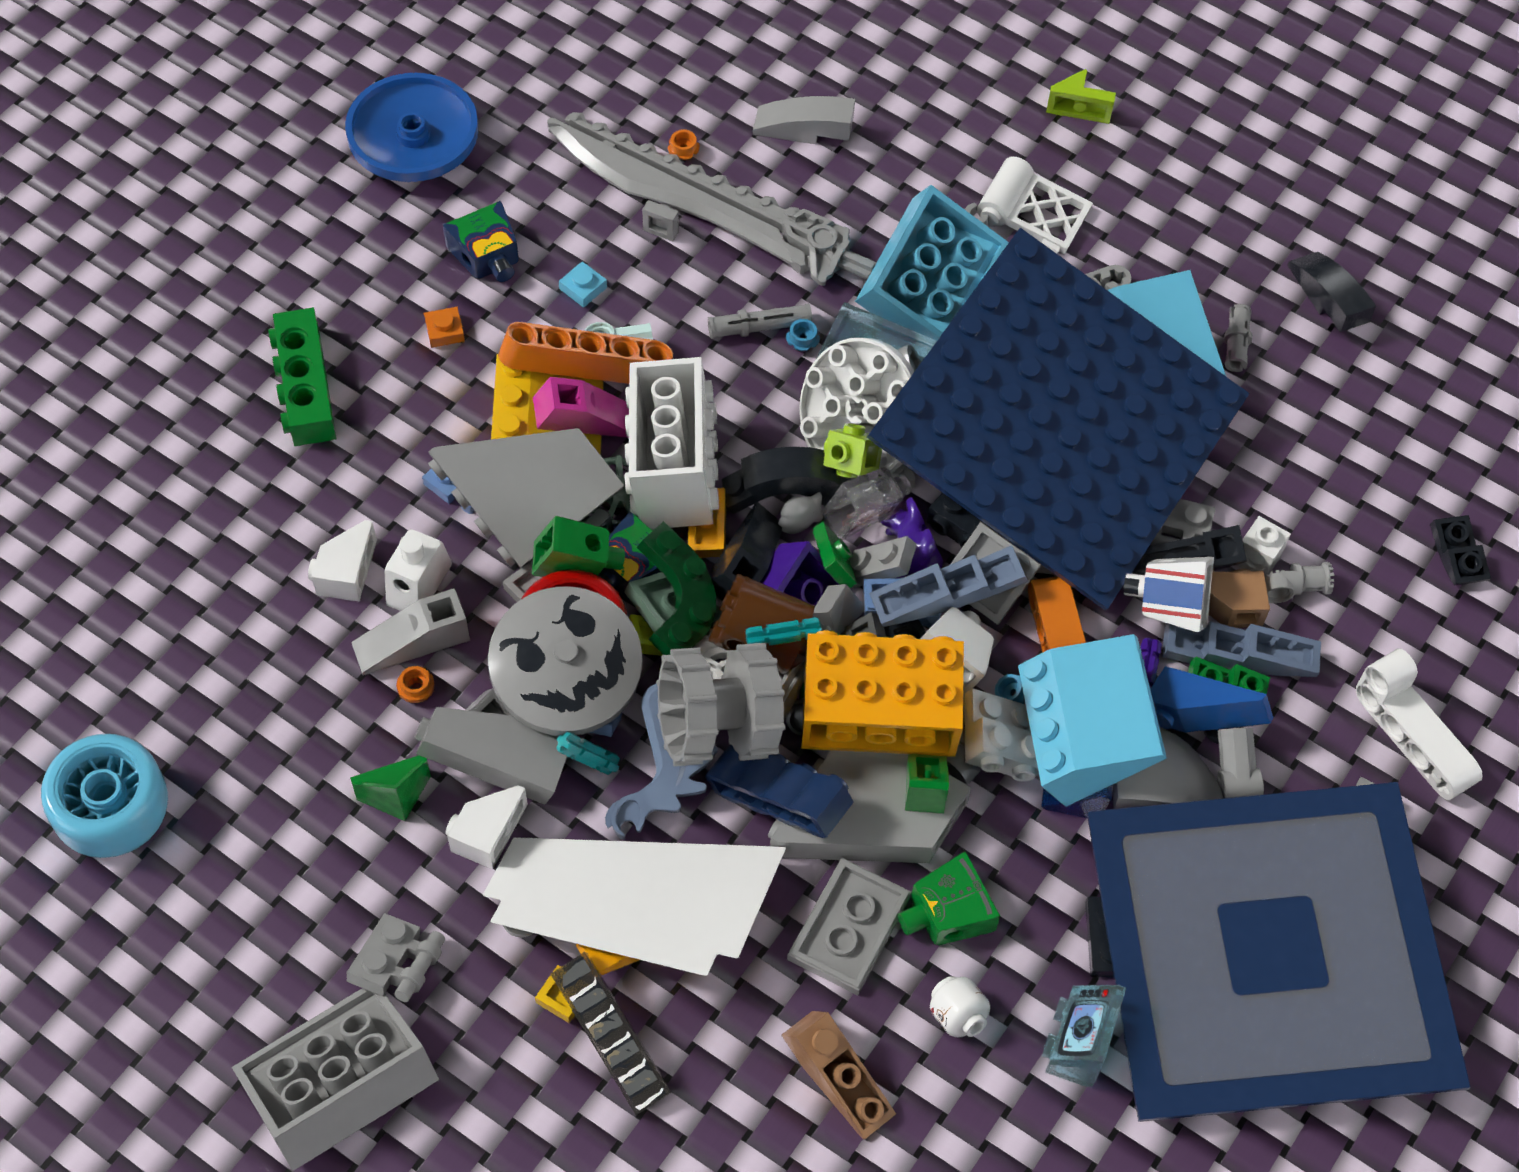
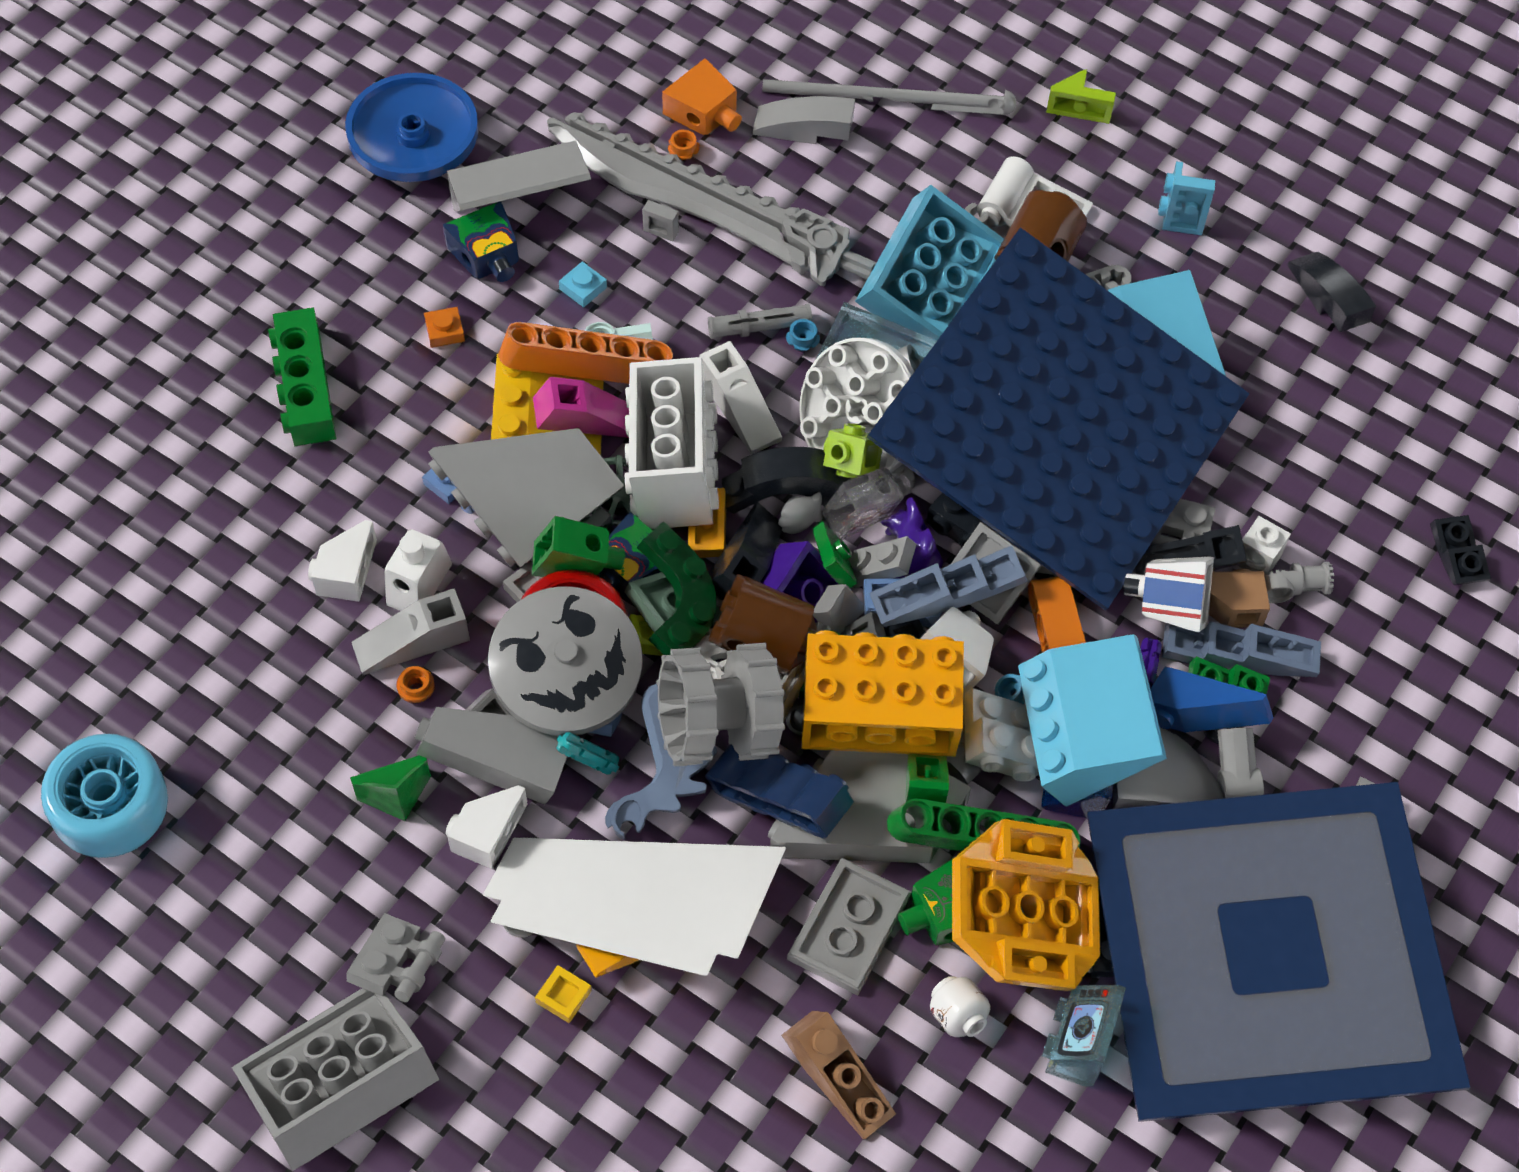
tile [551,952,672,1115] -> none
teal axle [745,617,822,646] -> none
light grey pin [1224,304,1252,372] -> none
white beam [1356,649,1483,800] -> none
none -> light grey slope [447,140,591,211]
none -> orange torso [662,58,742,135]
none -> white slope [699,341,782,455]
none -> light grey bar [762,79,1016,115]
none -> green beam [887,799,1080,851]
none -> light orange piece [952,819,1100,991]
none -> reddish brown cylinder [994,190,1087,261]
none -> medium azure bracket [1158,161,1215,236]

